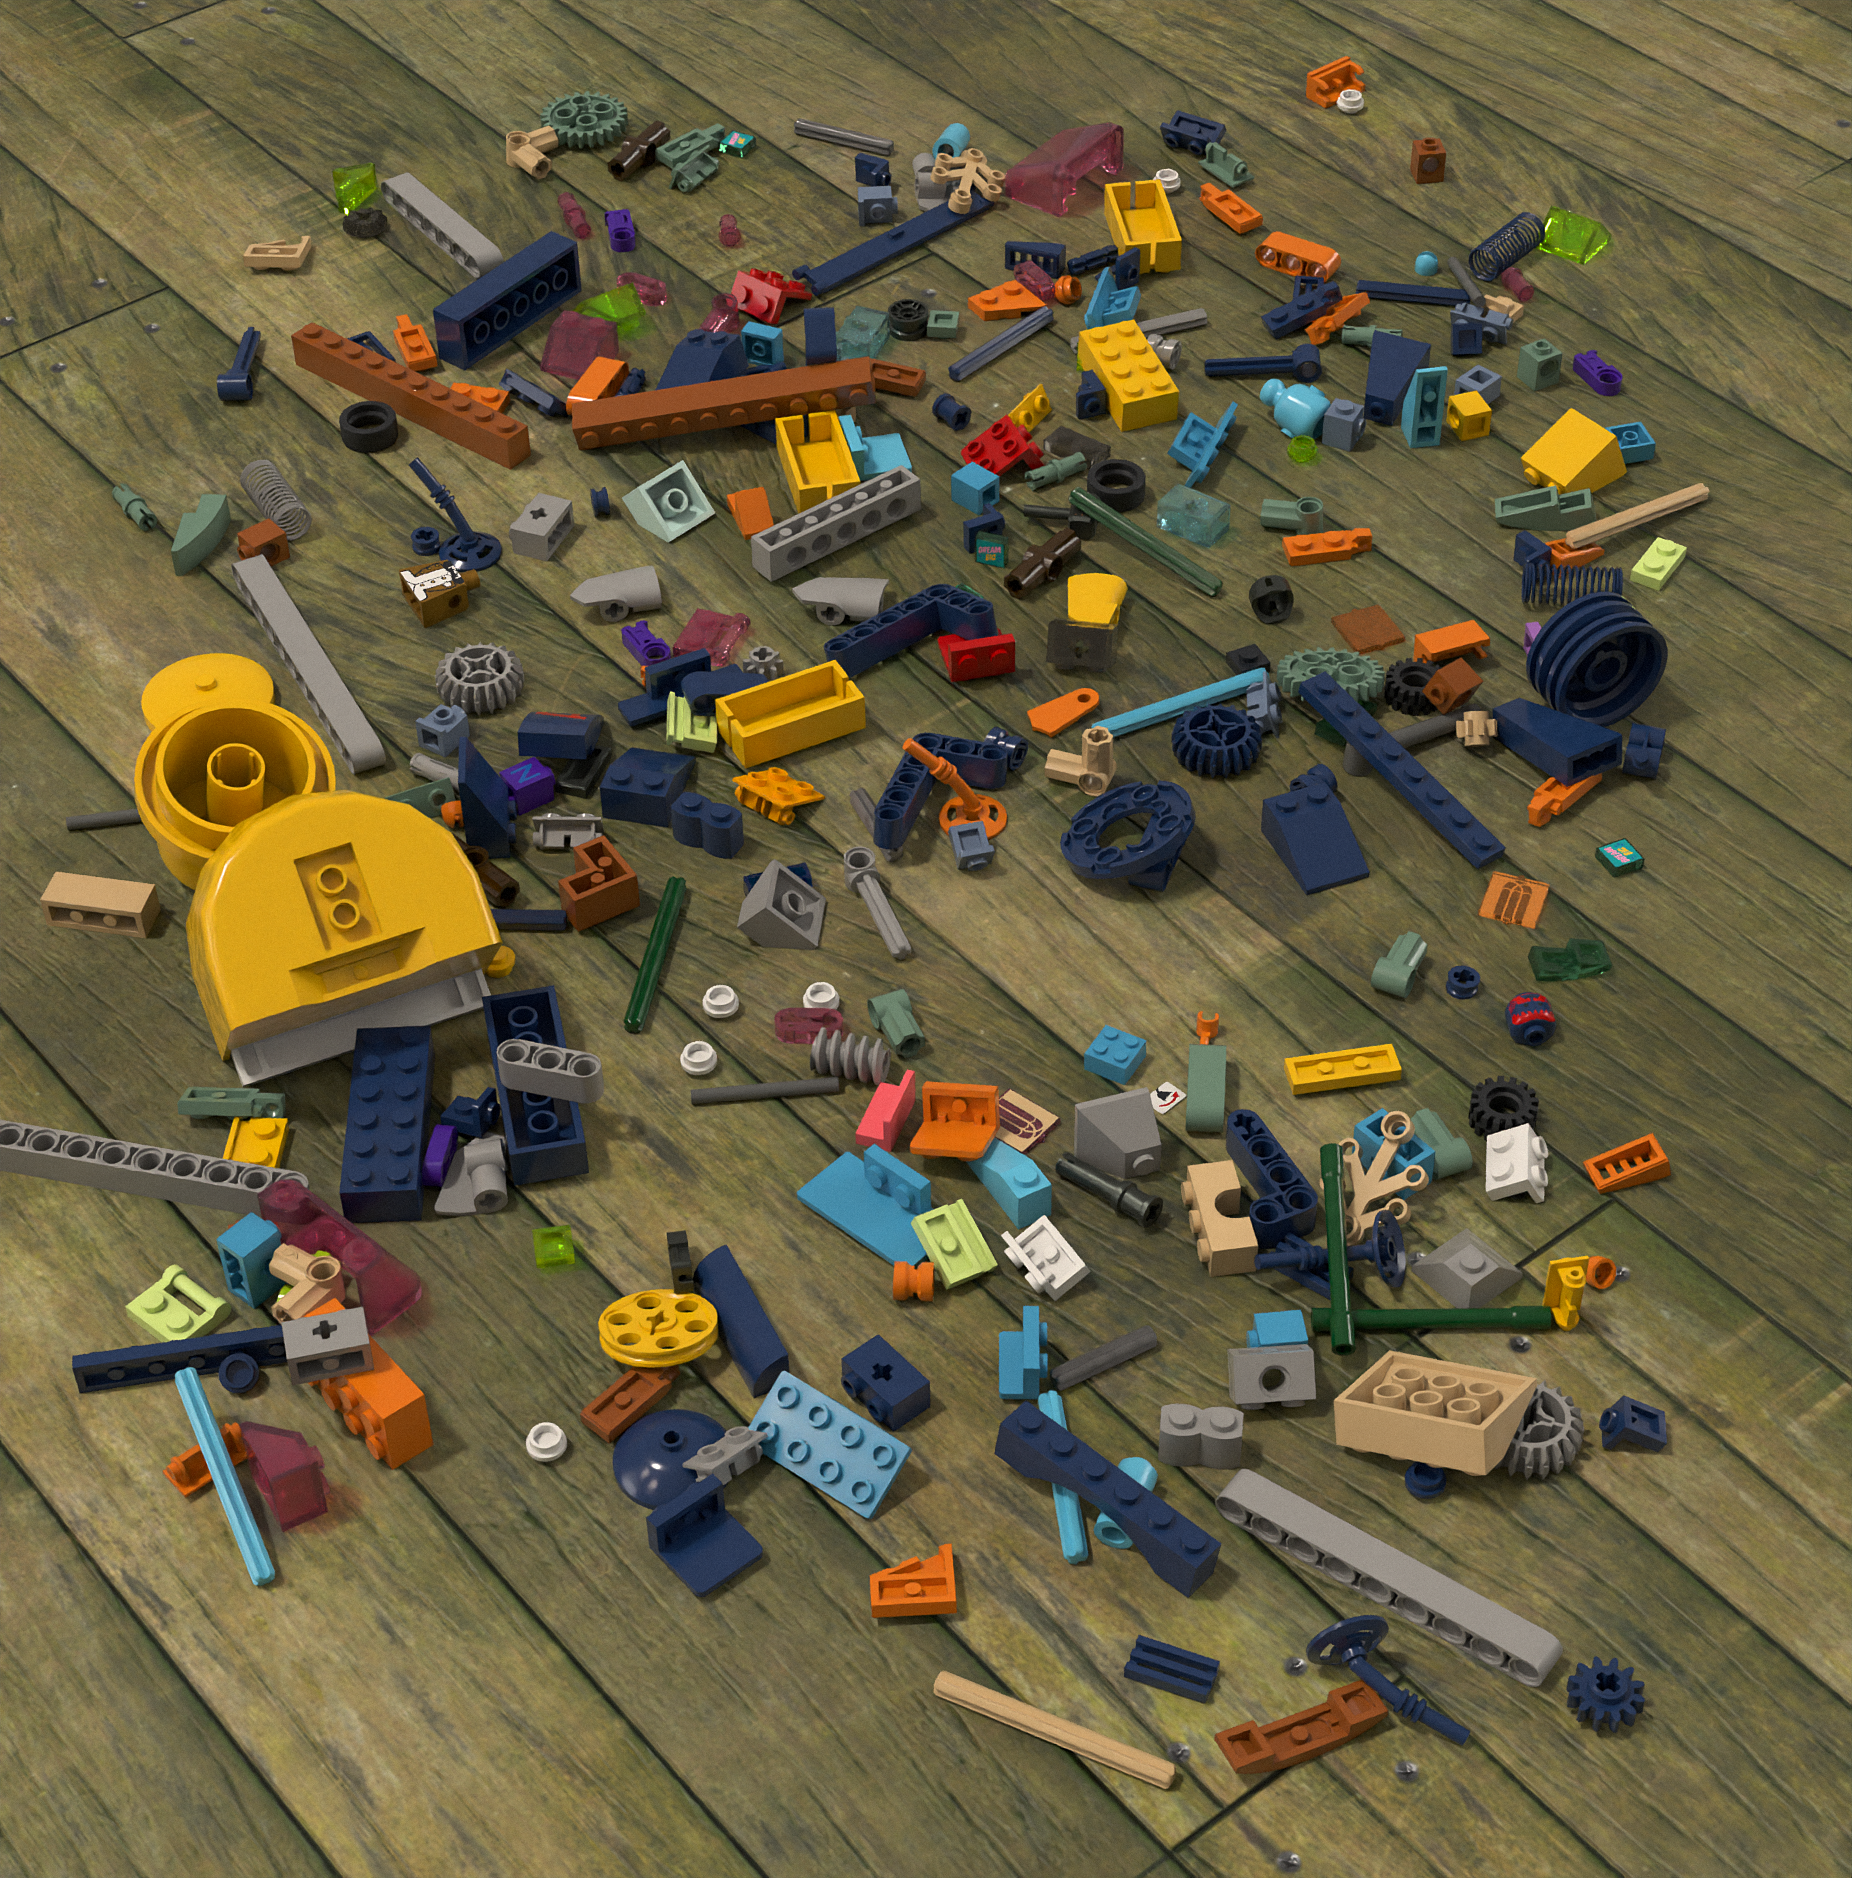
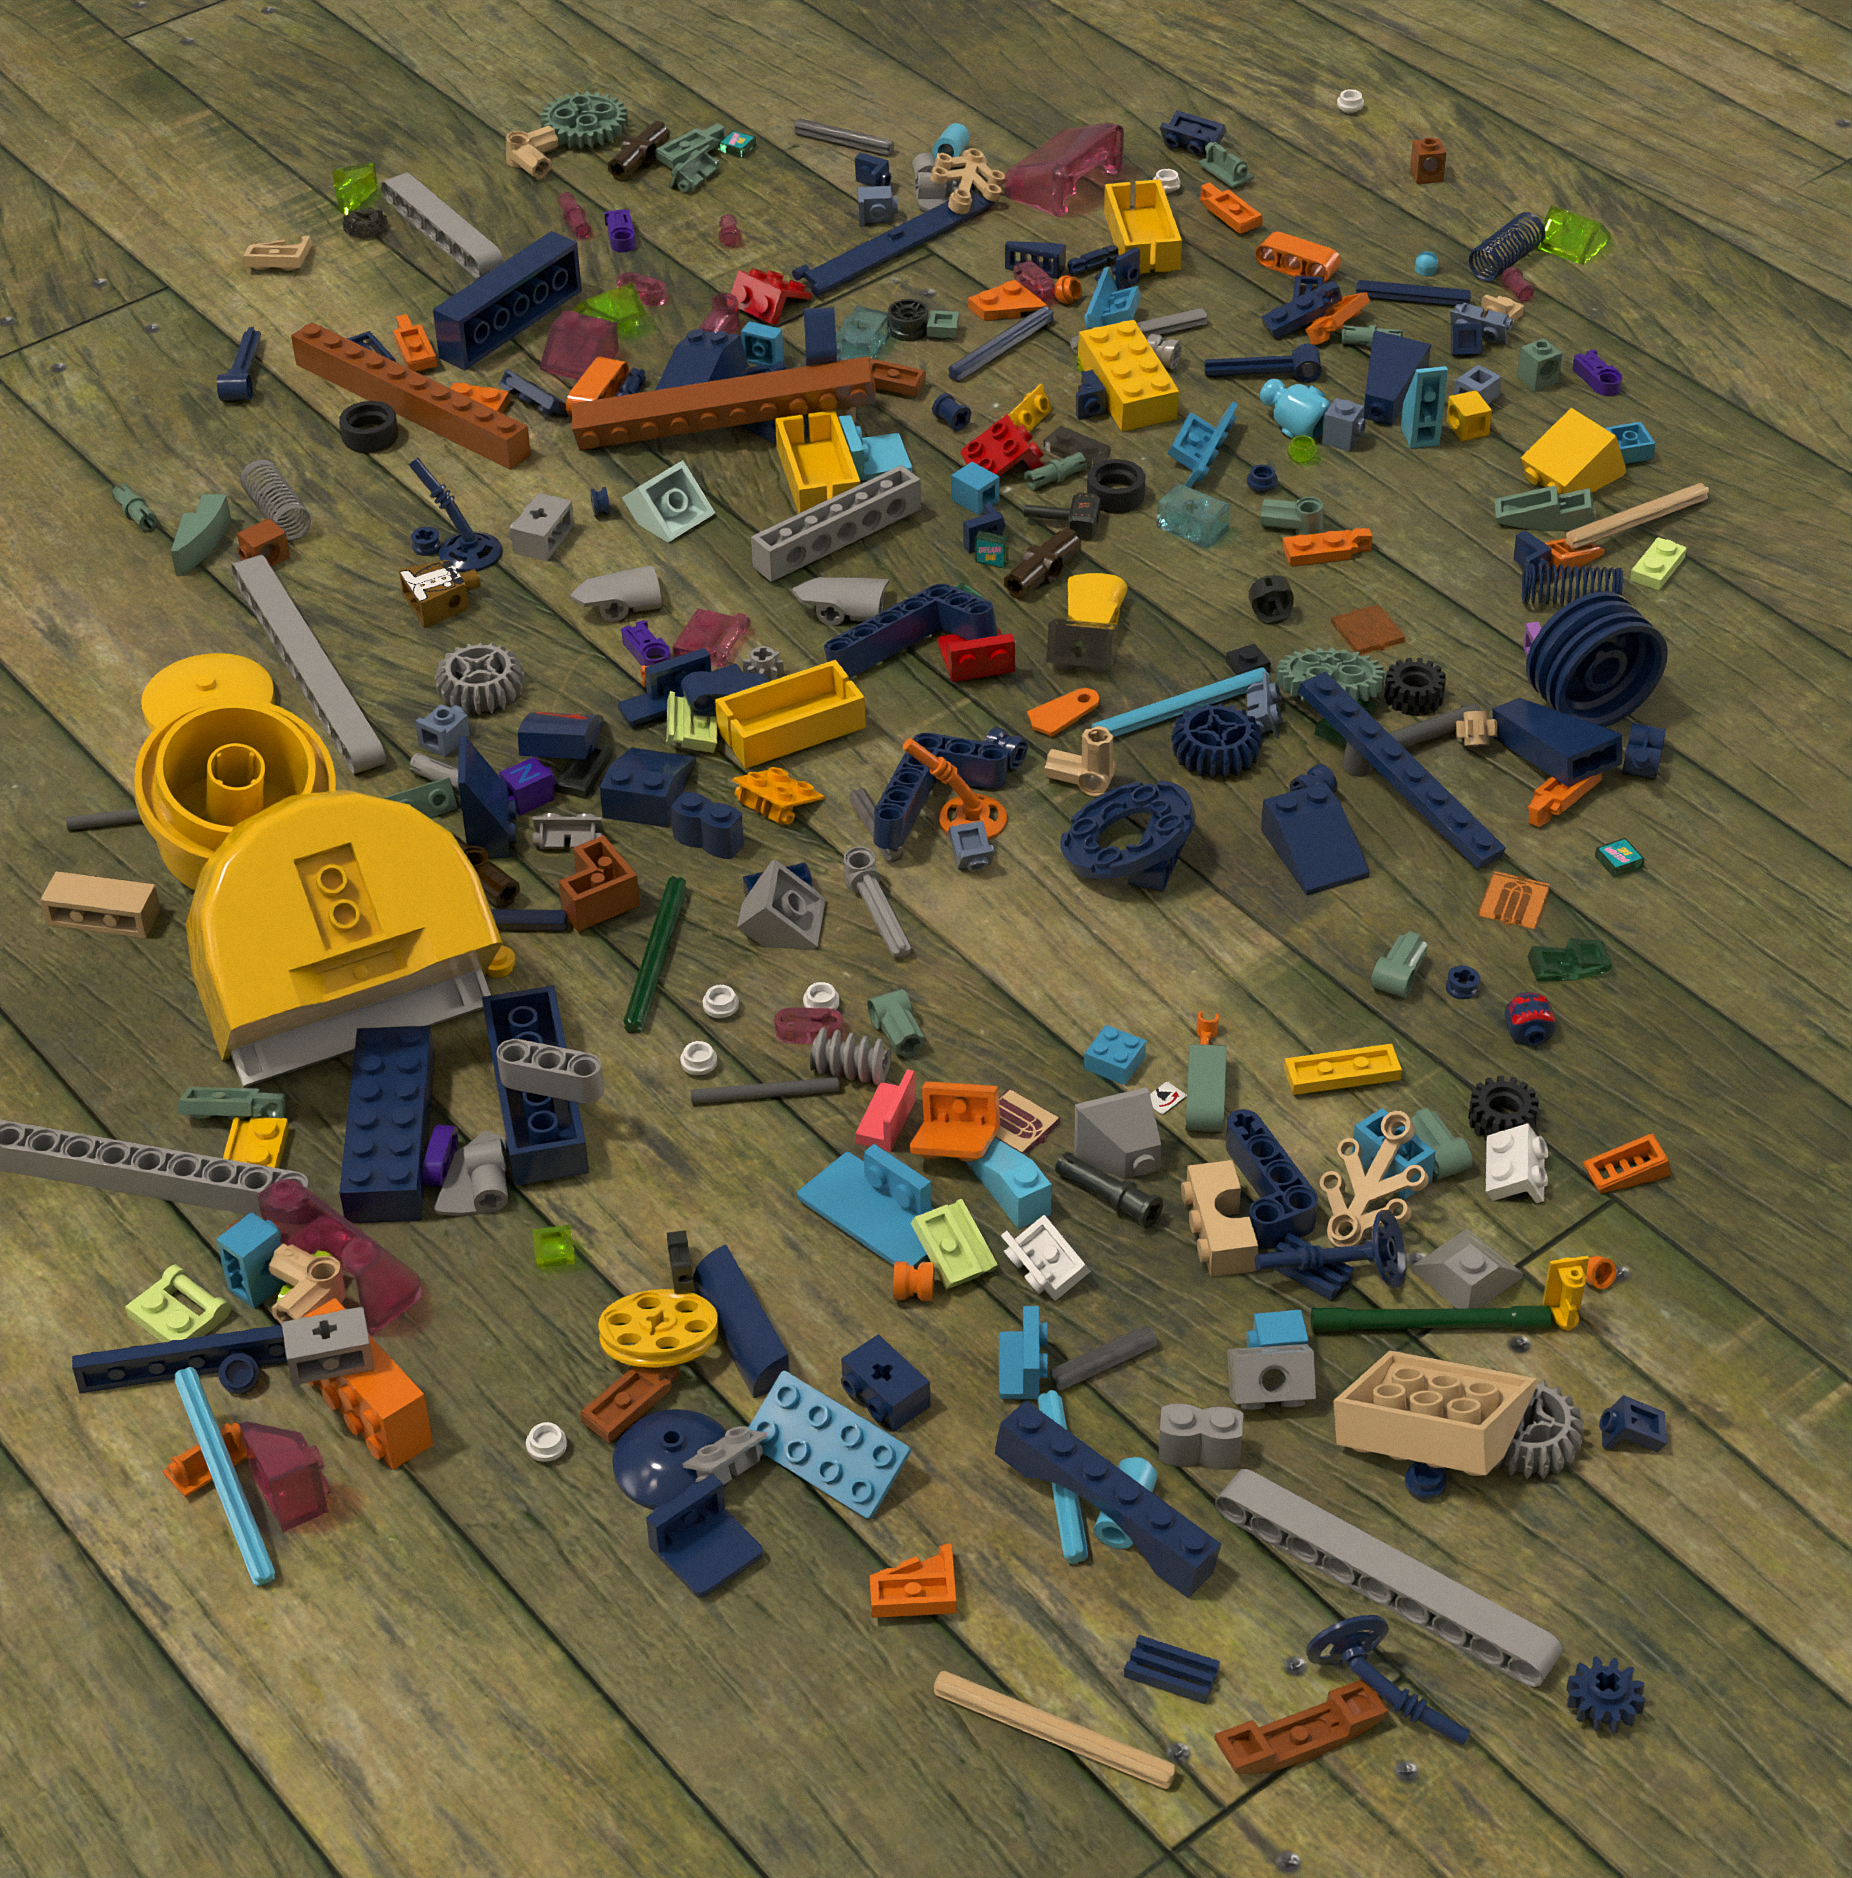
dark blue bracket [440,1087,500,1138] -> none
orange hinge [441,801,464,828] -> none
orange slope [727,487,774,540] -> none
dark green axle [1068,487,1223,597] -> none
orange hinge [1306,56,1365,109] -> none
dark green piece [1320,1143,1356,1356] -> none
orange hinge [1413,620,1490,664] -> none
dark orange brick [1422,658,1483,715] -> none
dark grey bar [1447,257,1486,307] -> none
none -> dark blue plate [1247,465,1278,492]

